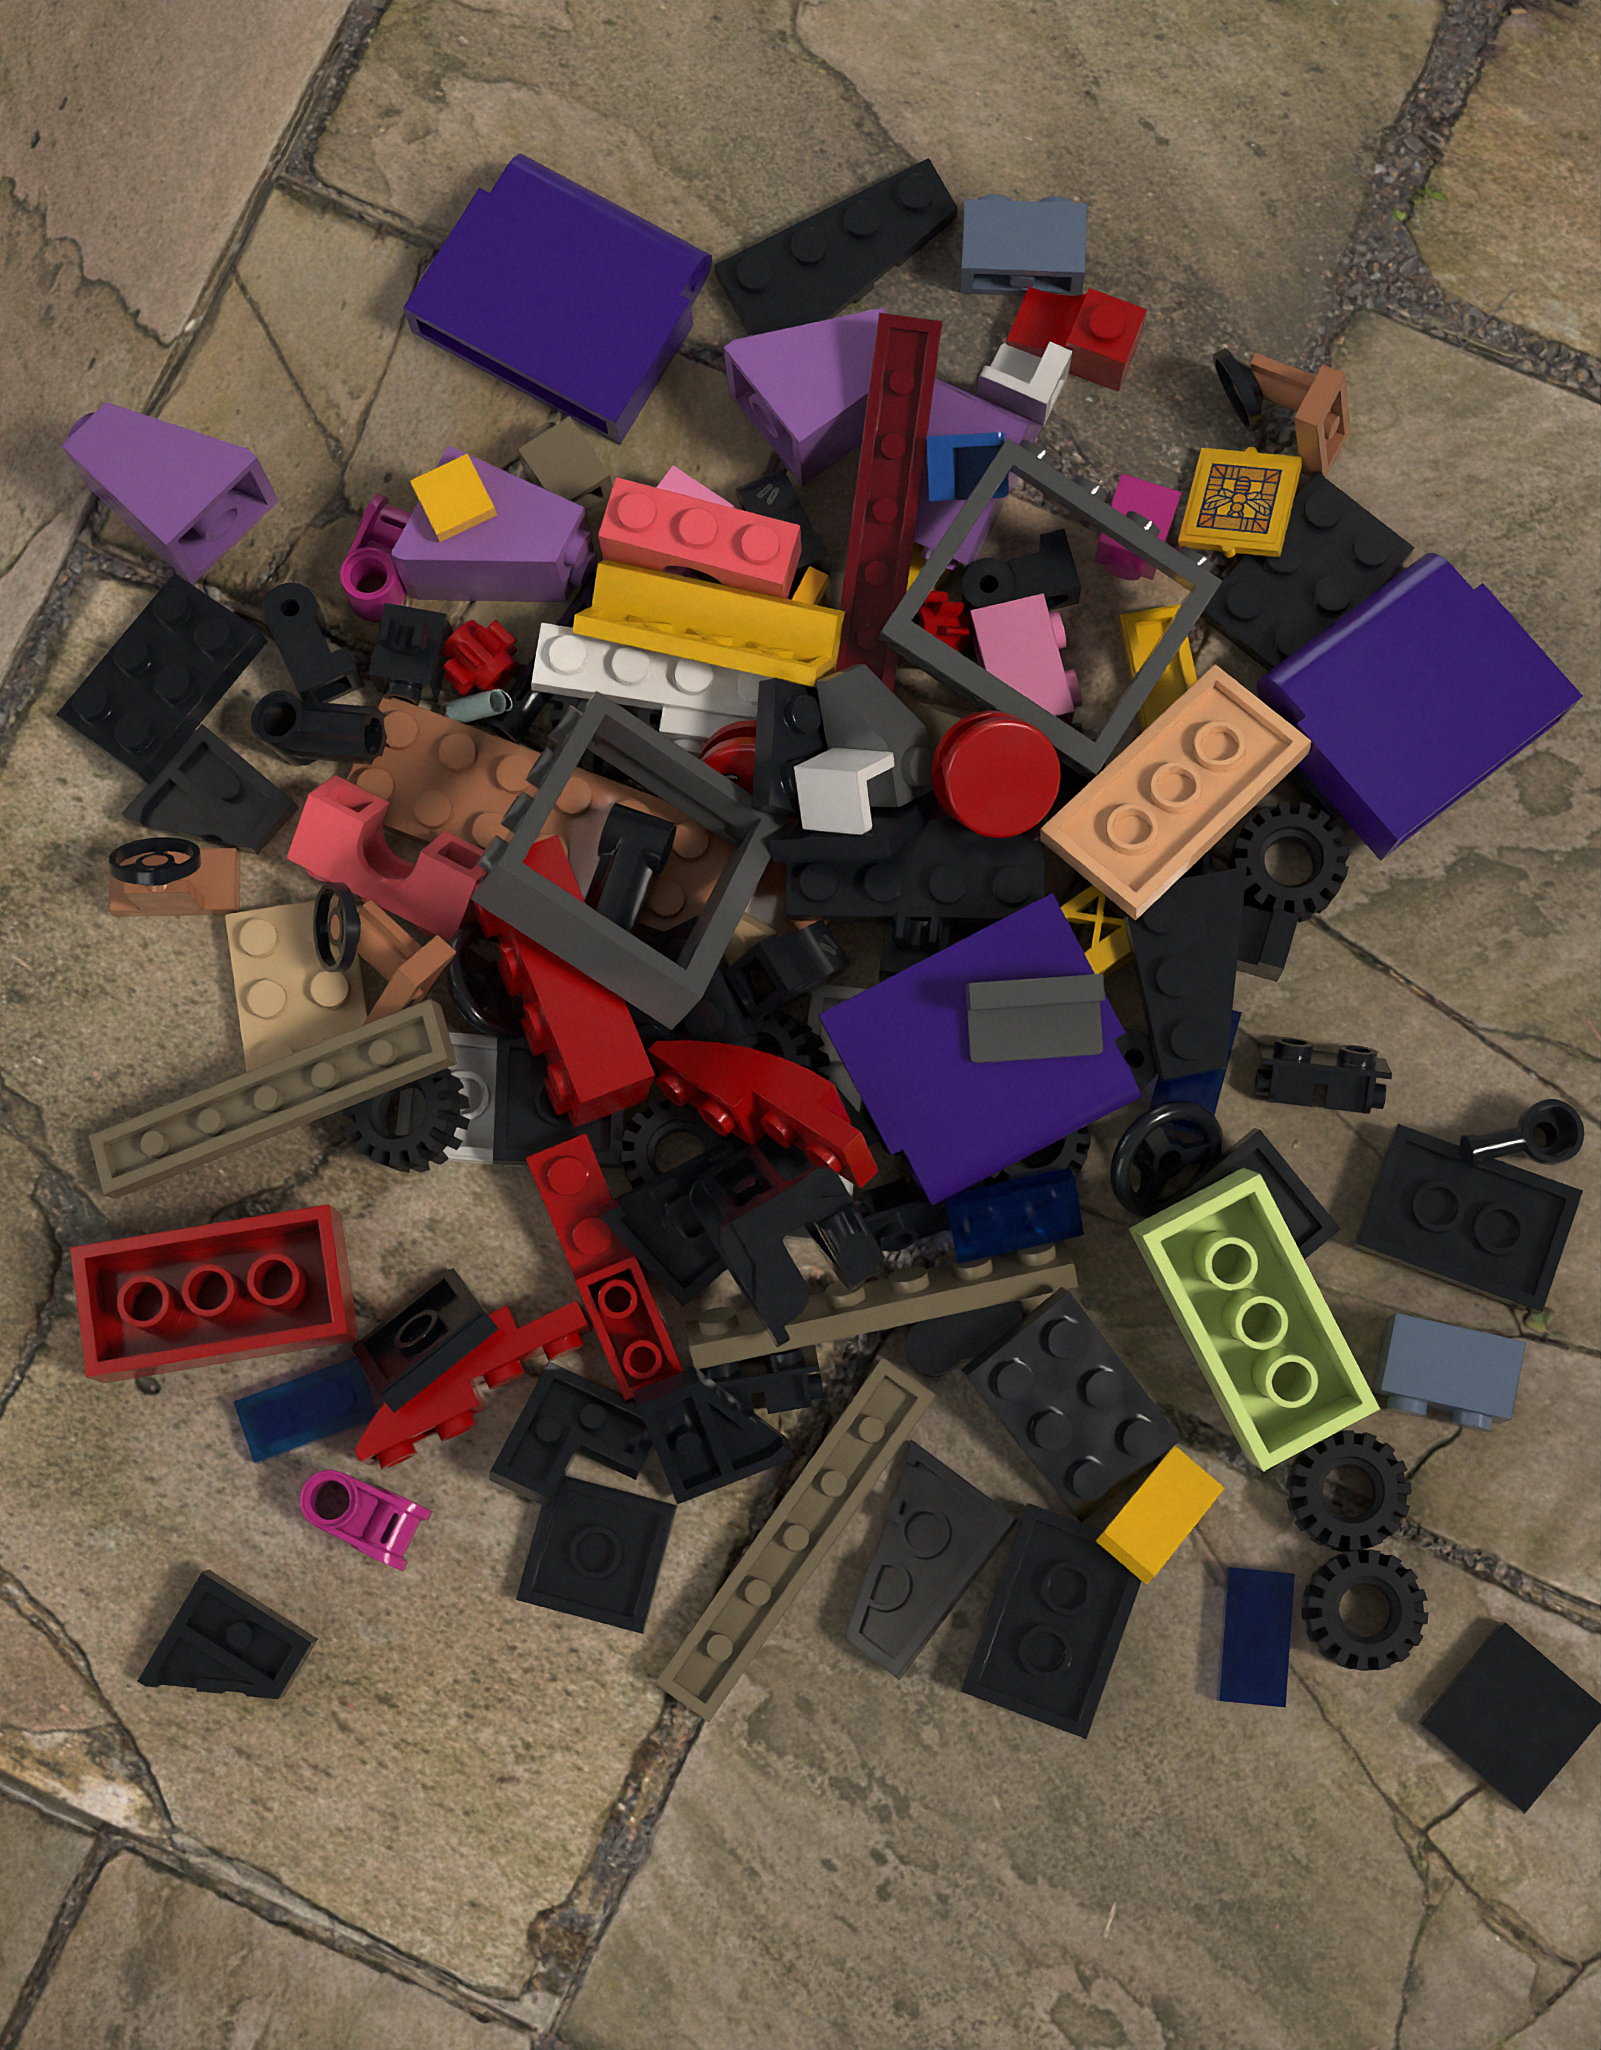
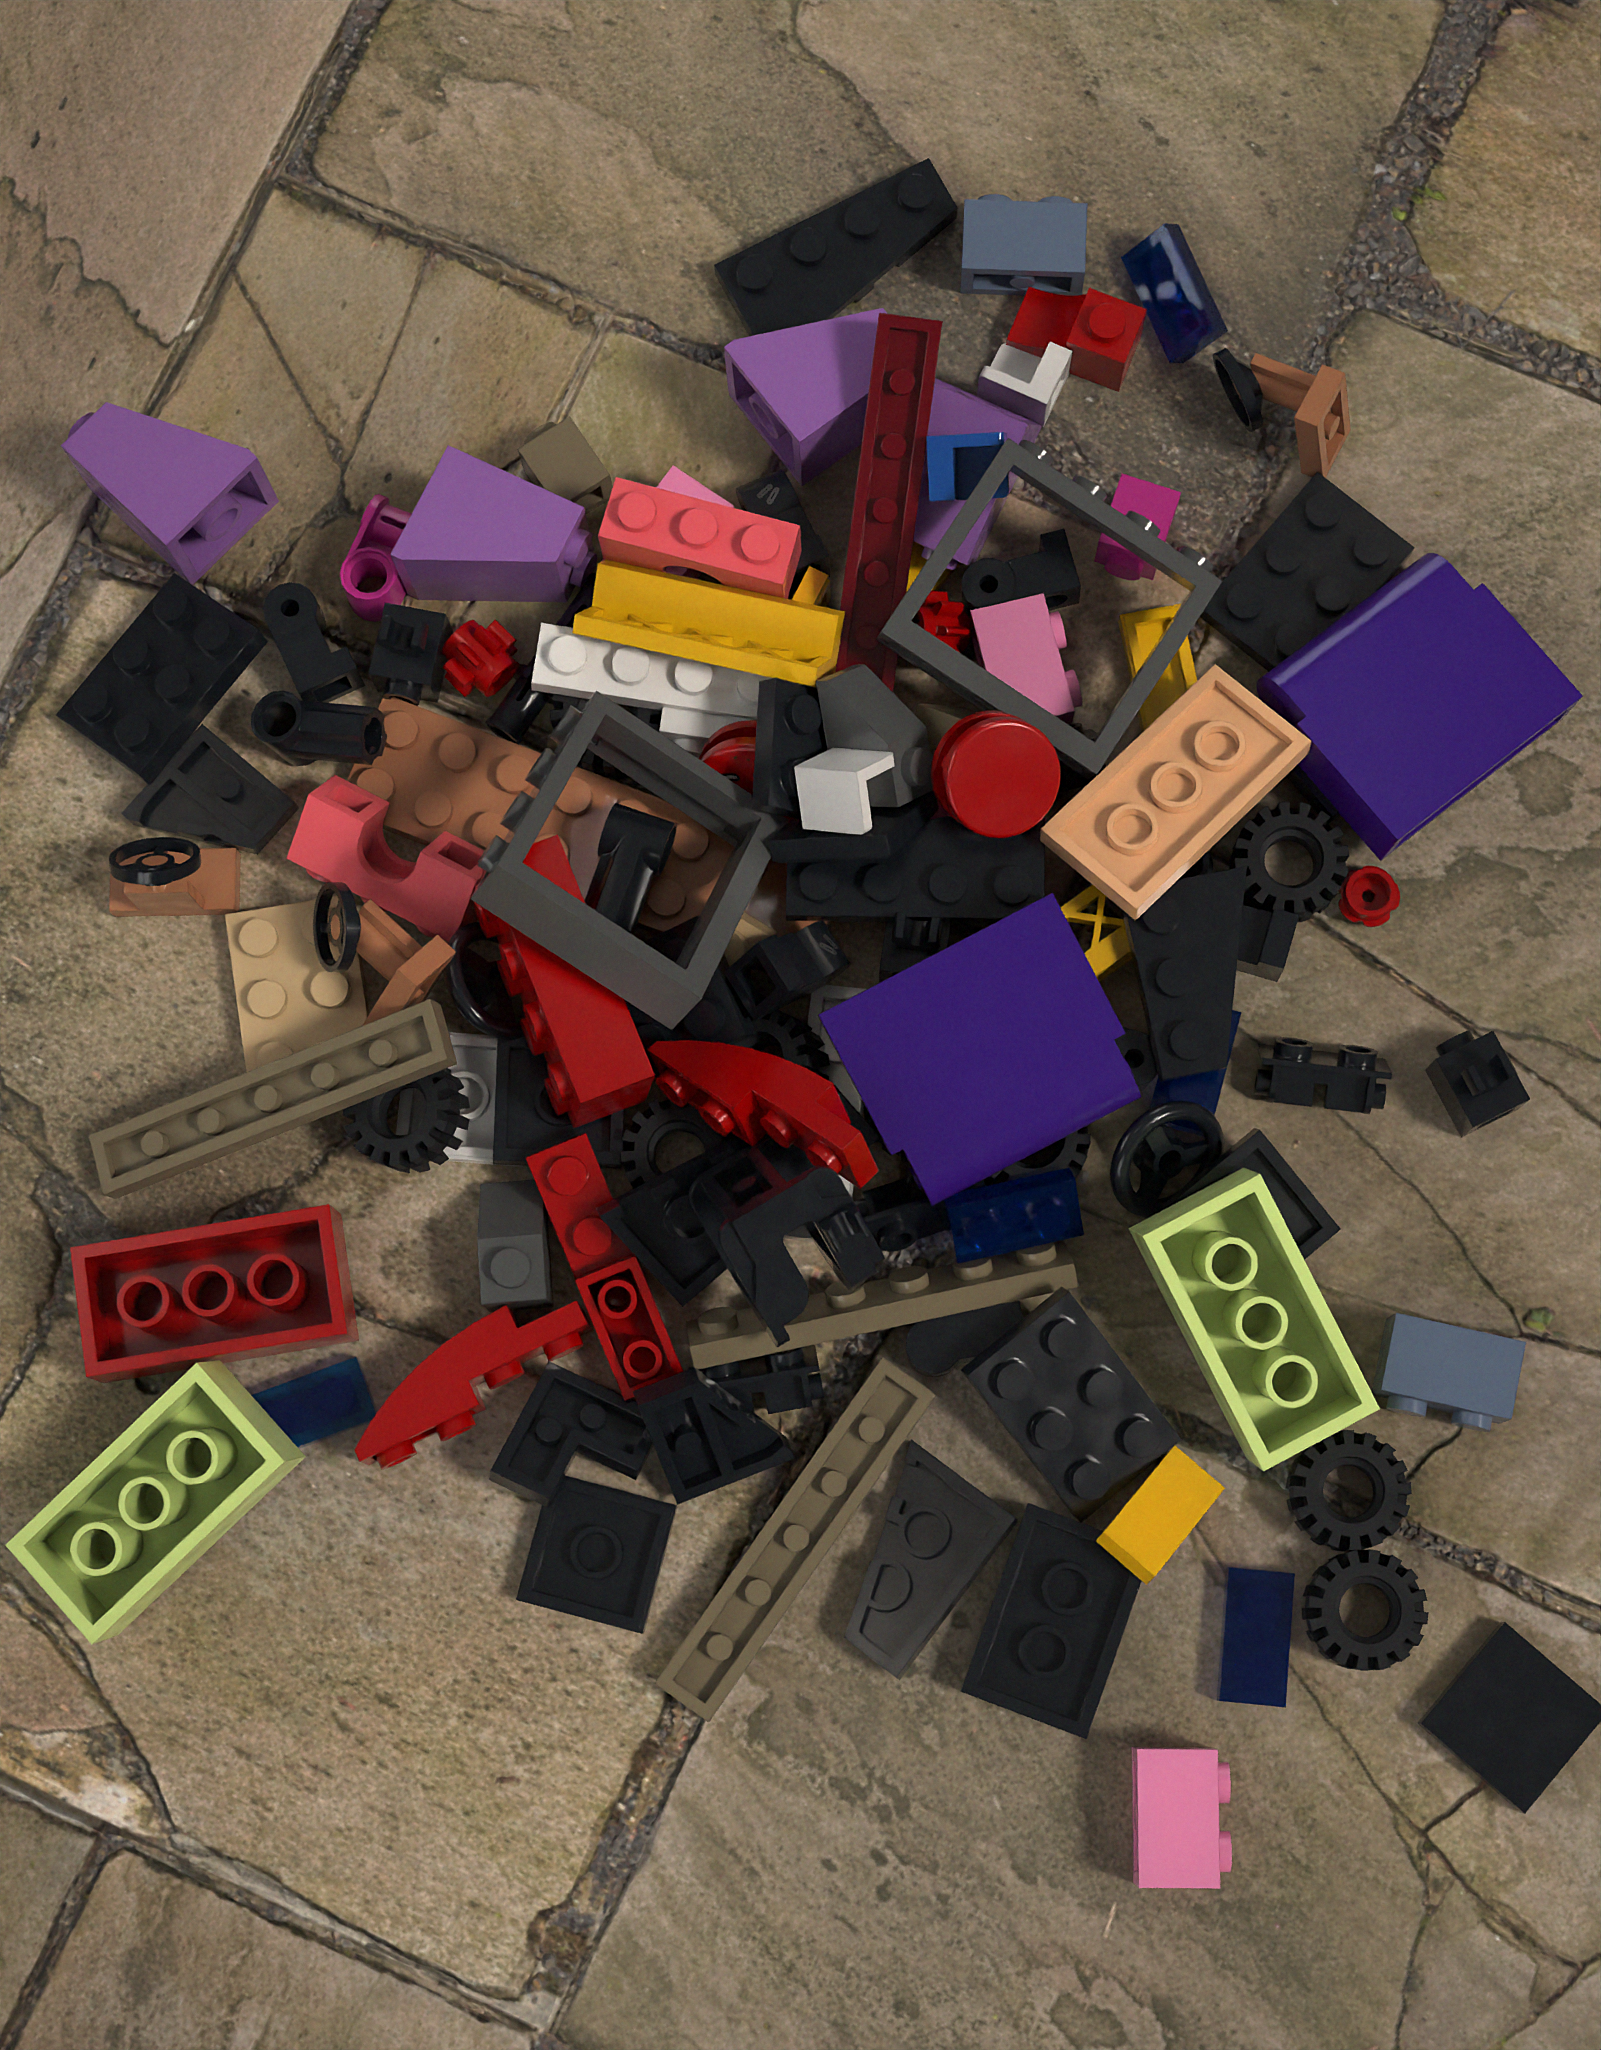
black wing [137,1570,318,1699] -> none
dark pink piece [299,1470,433,1571] -> none
black tile [352,1268,499,1413] -> none
dark purple piece [403,153,712,445] -> none
yellow tile [410,453,497,542] -> none
light aqua piece [441,689,512,723] -> none
dark grey panel [965,974,1105,1063] -> none
yellow piece [1178,447,1302,558] -> none
black plate [1353,1124,1583,1315] -> none
black bar [1460,1099,1584,1167] -> none
none -> yellowish green brick [5,1360,306,1644]
none -> dark grey slope [477,1179,554,1312]
none -> clear blue plate [1121,223,1228,364]
none -> bright pink brick [1131,1747,1232,1889]
none -> red plate [1338,866,1400,927]
none -> black brick [1425,1030,1530,1138]

